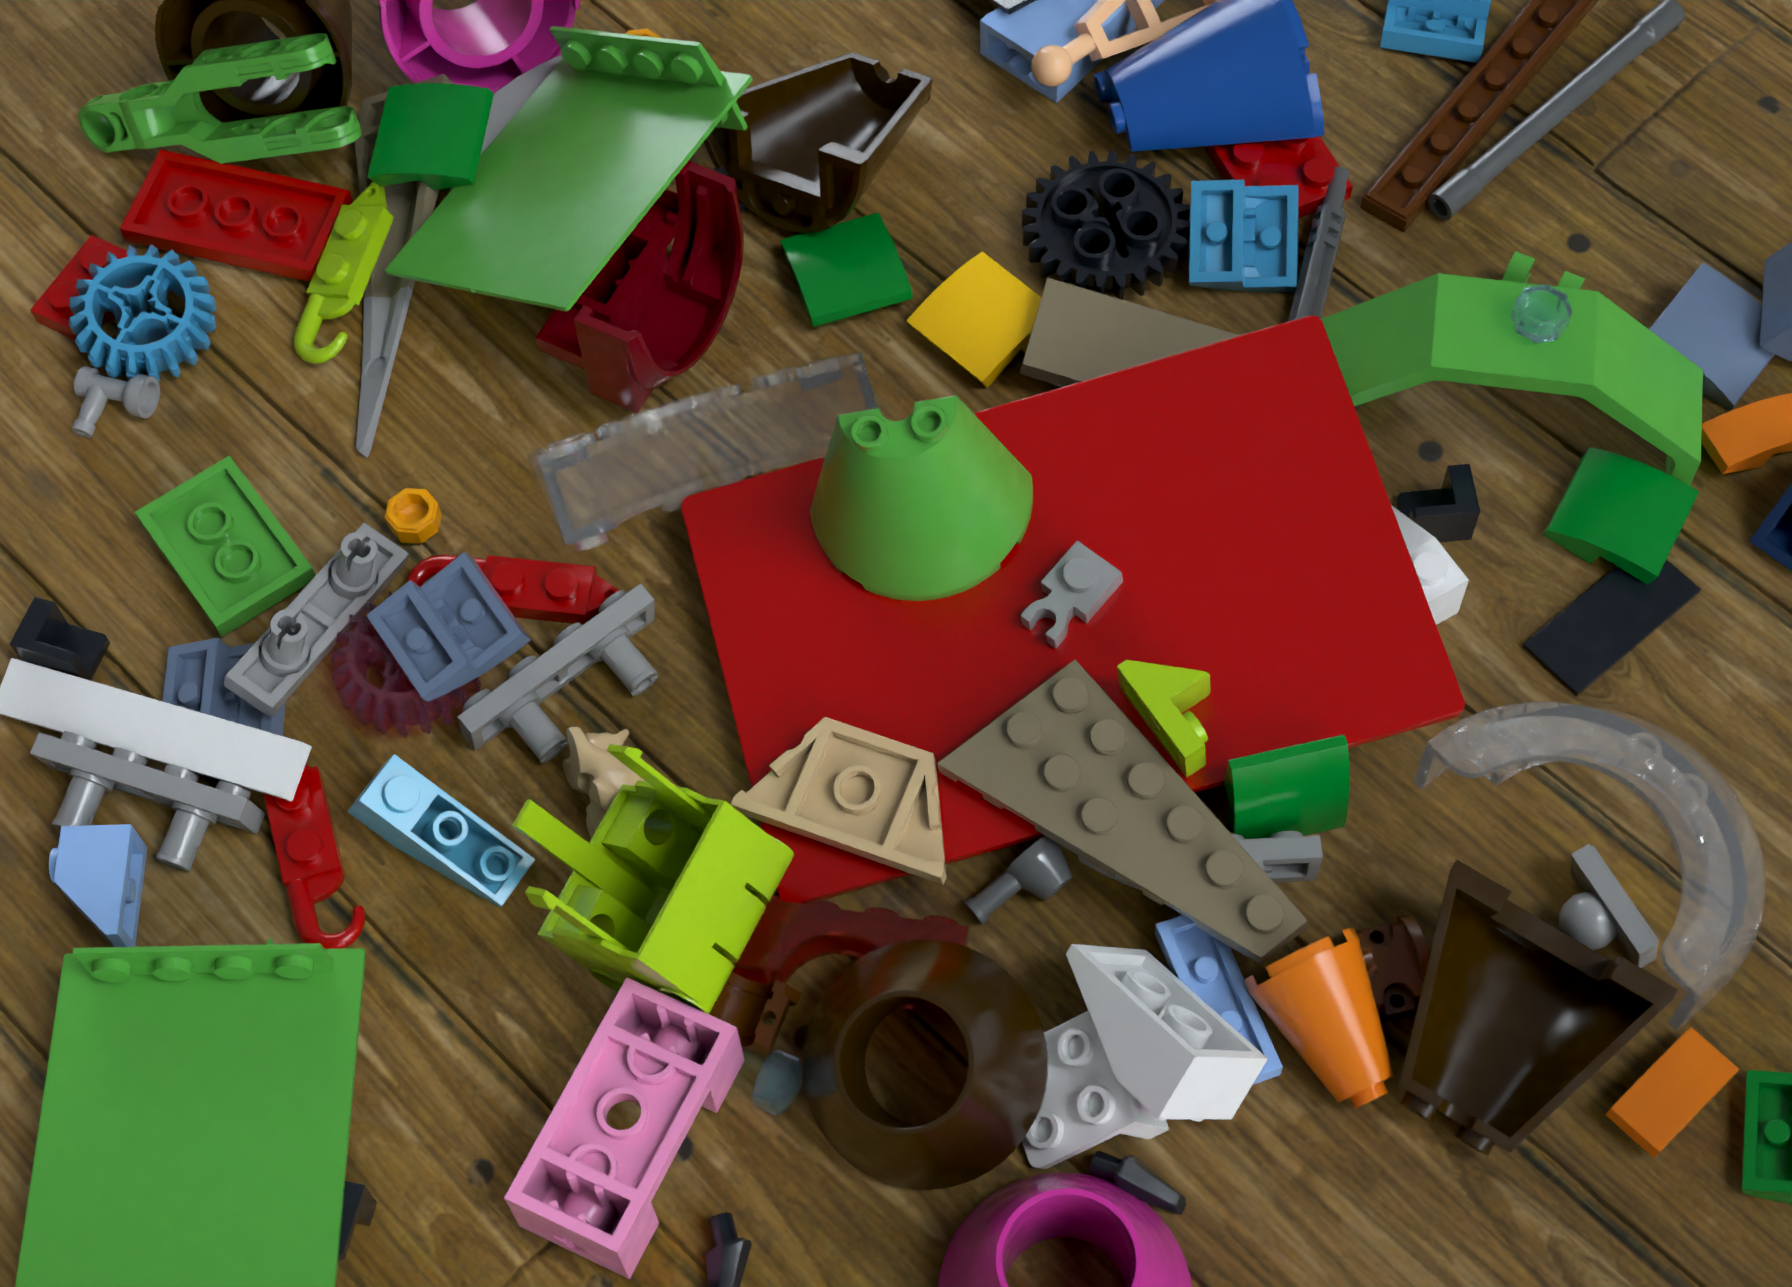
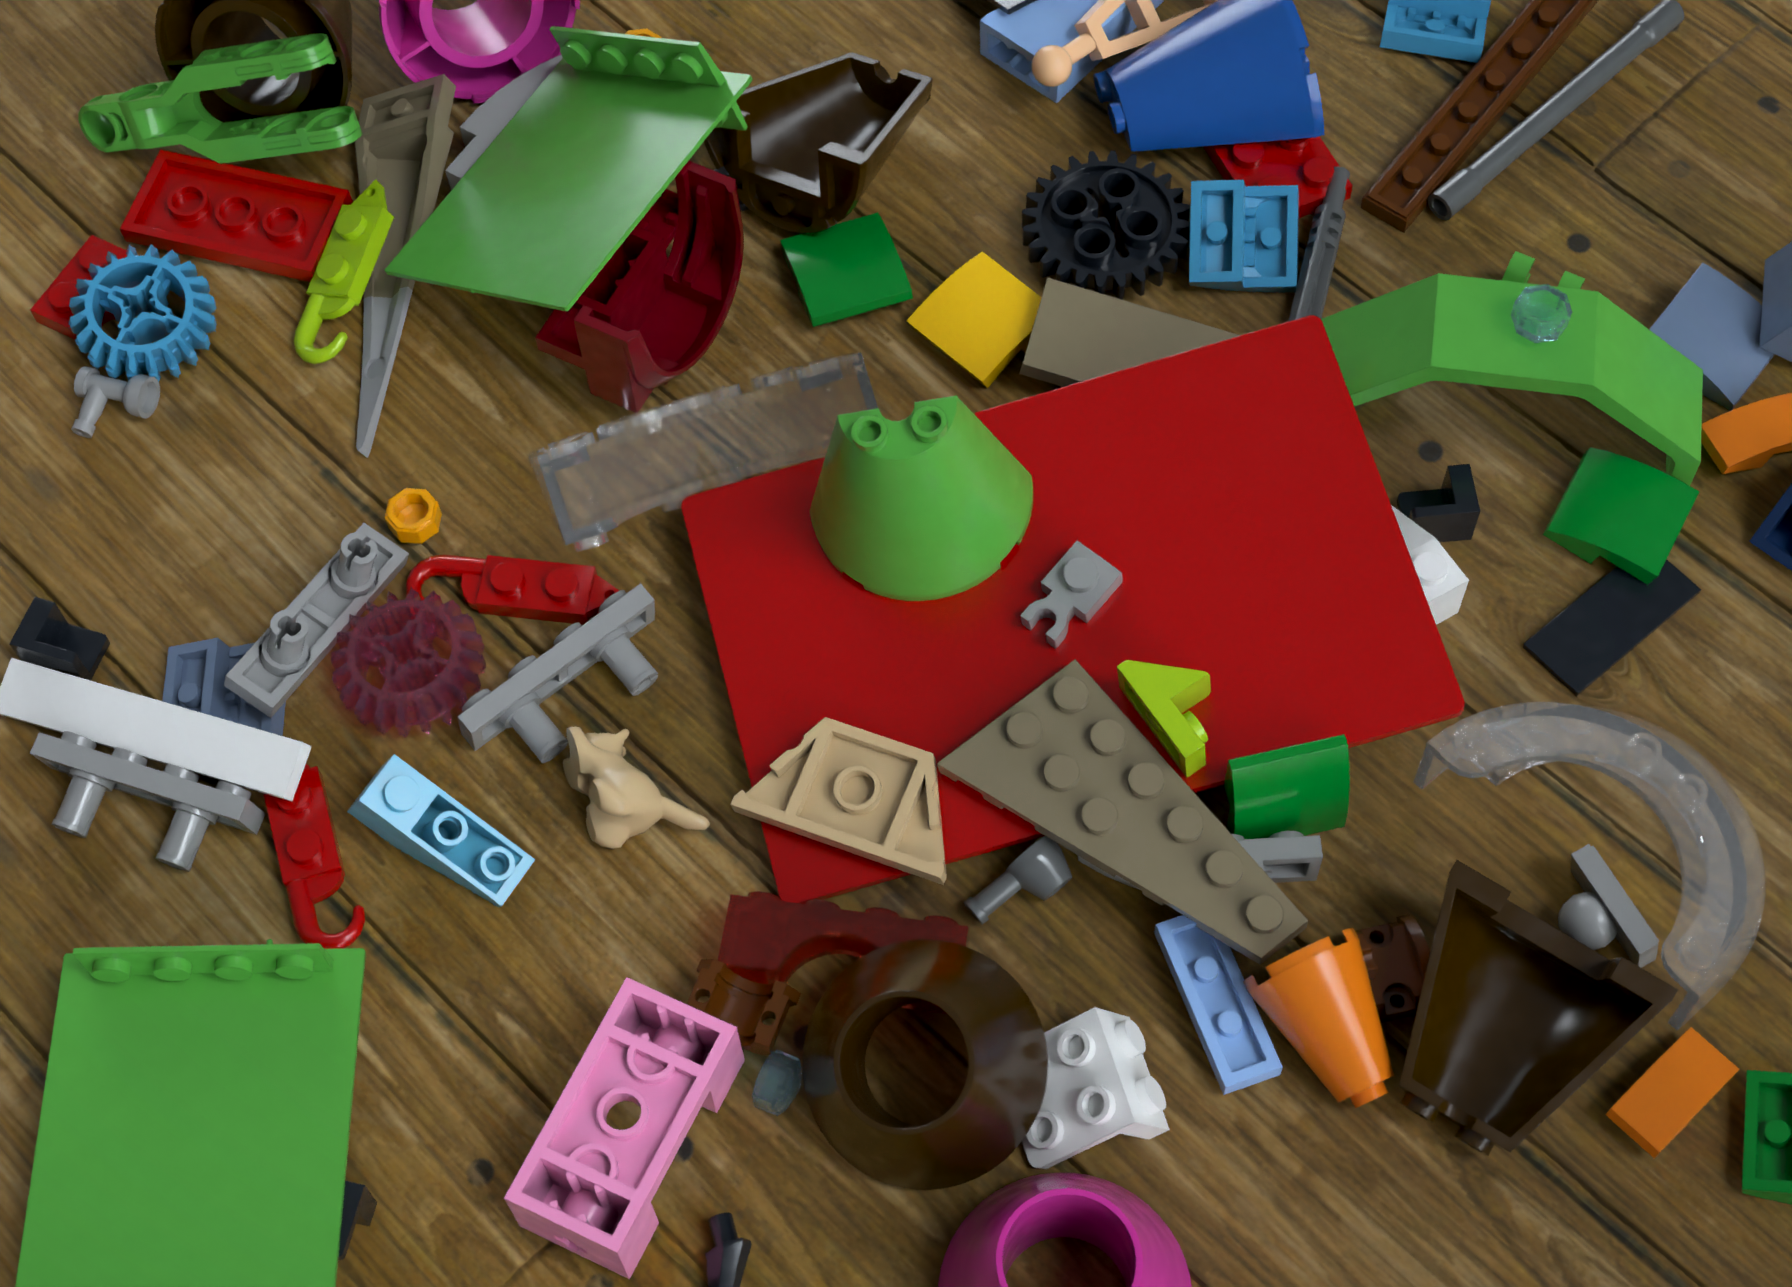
light blue slope [49,824,148,947] -> none
bright green plate [134,456,316,637] -> none
sand blue slope [366,552,531,702] -> none
green slope [367,83,494,190] -> none
lime piece [512,744,795,1014] -> none
white slope [1066,944,1268,1122] -> none
black bar [1089,1150,1186,1215] -> none

